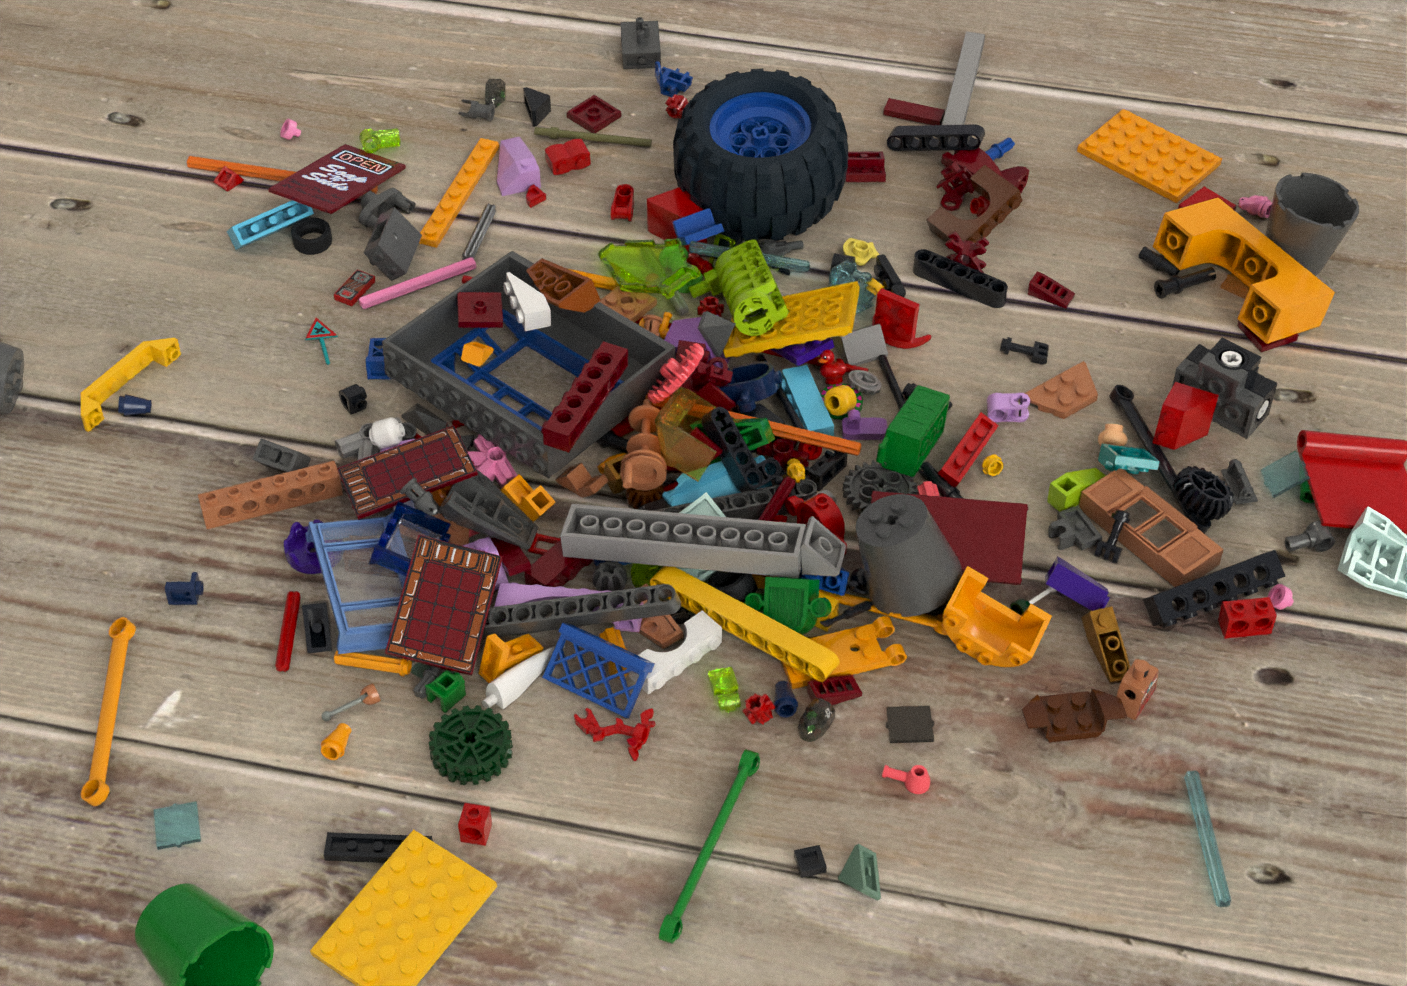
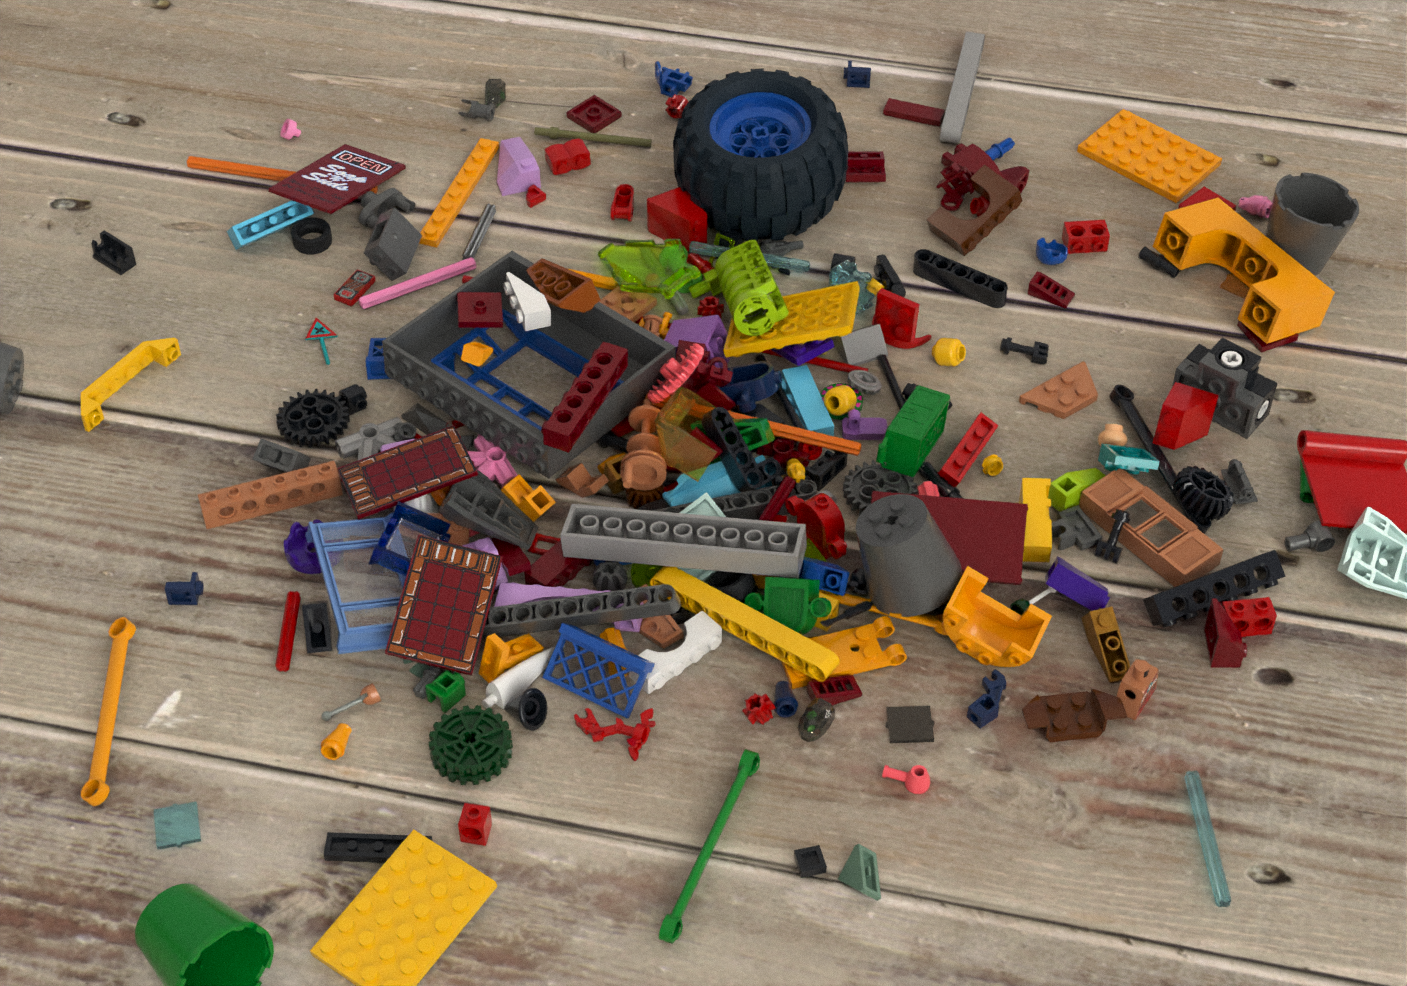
dark blue cone [118,394,152,416] -> none
red slope [213,166,244,192] -> none
light orange axle [334,651,412,677] -> none
clear neon green piece [359,128,401,153] -> none
white head [369,417,405,449] -> none
dark grey piece [400,477,439,516] -> none
black slope [523,87,551,127] -> none
dark grey piece [621,17,661,69] -> none
blue panel [672,208,724,245] -> none
dark grey slope [698,311,735,357] -> none
clear neon green plate [708,667,741,712] -> none
light grey slope [801,516,847,577] -> none
red animal [818,350,847,385] -> none
light yellow animal [843,238,879,266] -> none
black beam [887,124,985,151] -> none
dark red pin [945,231,989,273] -> none
lavender piece [987,393,1030,423] -> none
black pin [1154,267,1216,299] -> none
clear light blue piece [1261,450,1310,498] -> none
bright pink tile [1268,584,1294,610] -> none
none -> black hinge [91,230,137,275]
none -> black gear [276,389,350,448]
none -> black hat [505,688,548,731]
none -> dark blue bracket [843,61,871,88]
none -> yellow head [932,338,966,367]
none -> dark blue piece [967,669,1006,729]
none -> yellow wedge [1019,478,1052,562]
none -> blue hair [1036,237,1068,265]
none -> red brick [1062,220,1110,254]
none -> dark red slope [1204,598,1247,668]

